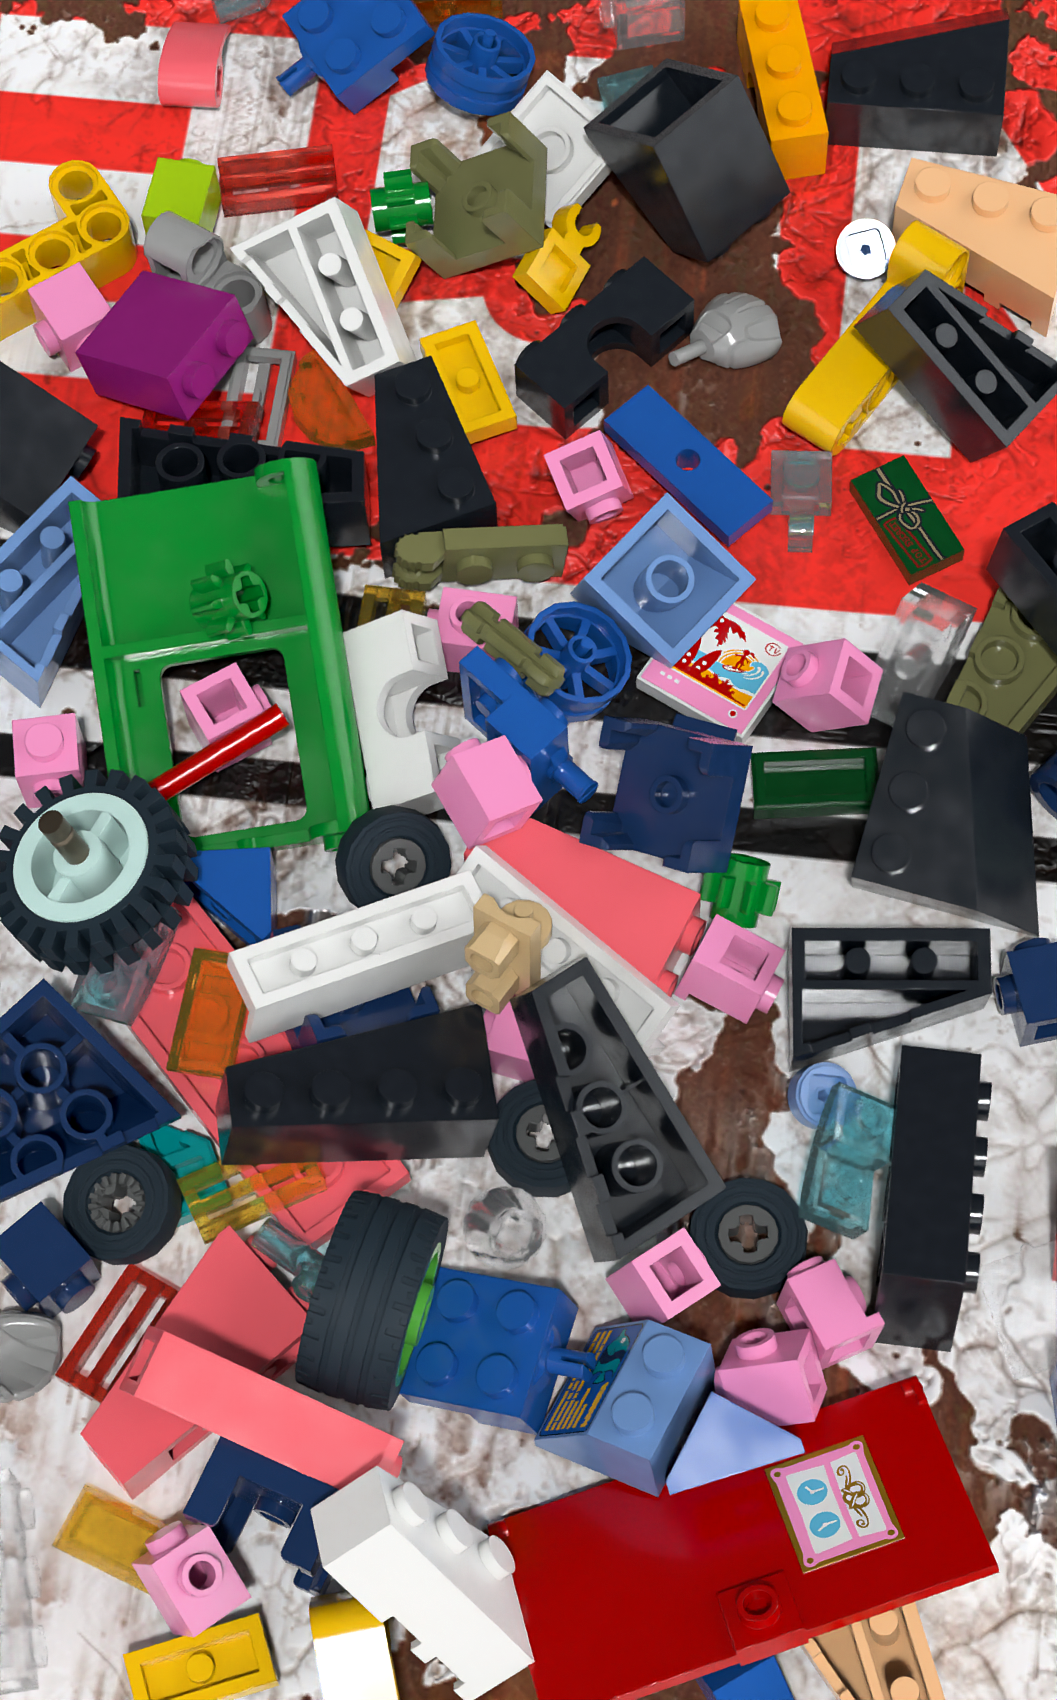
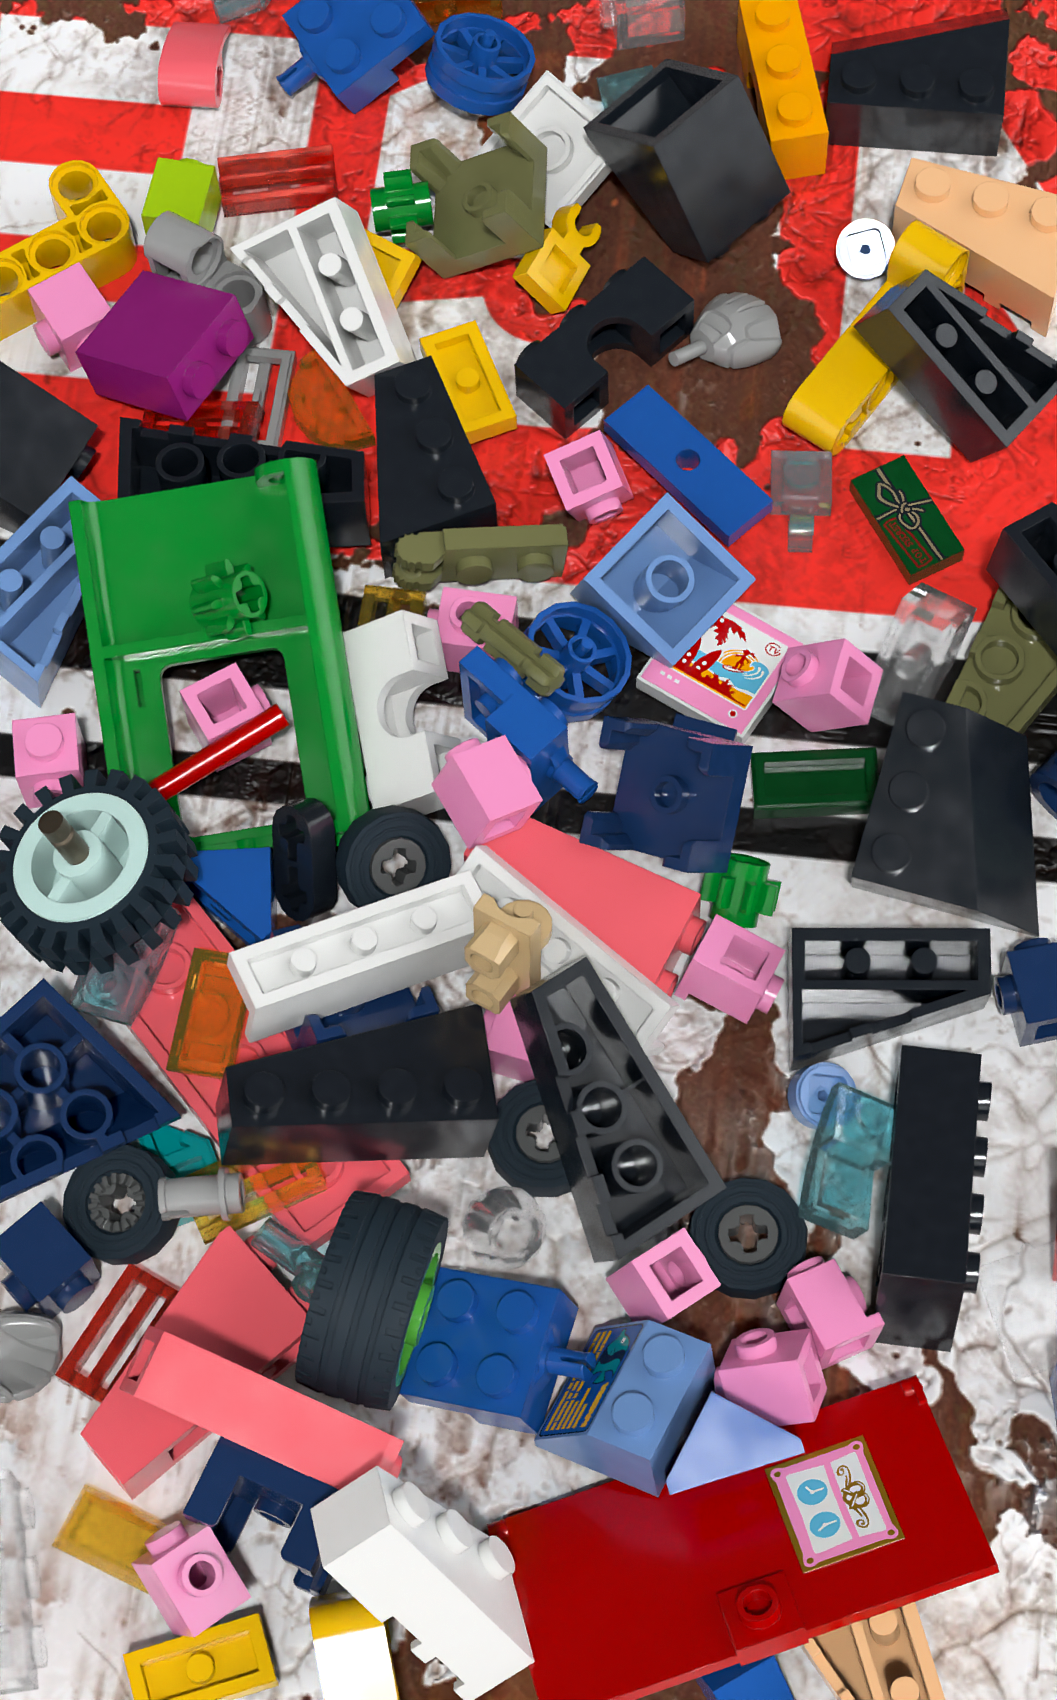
none -> light grey pin [158,1167,245,1221]
none -> black beam [272,798,337,922]

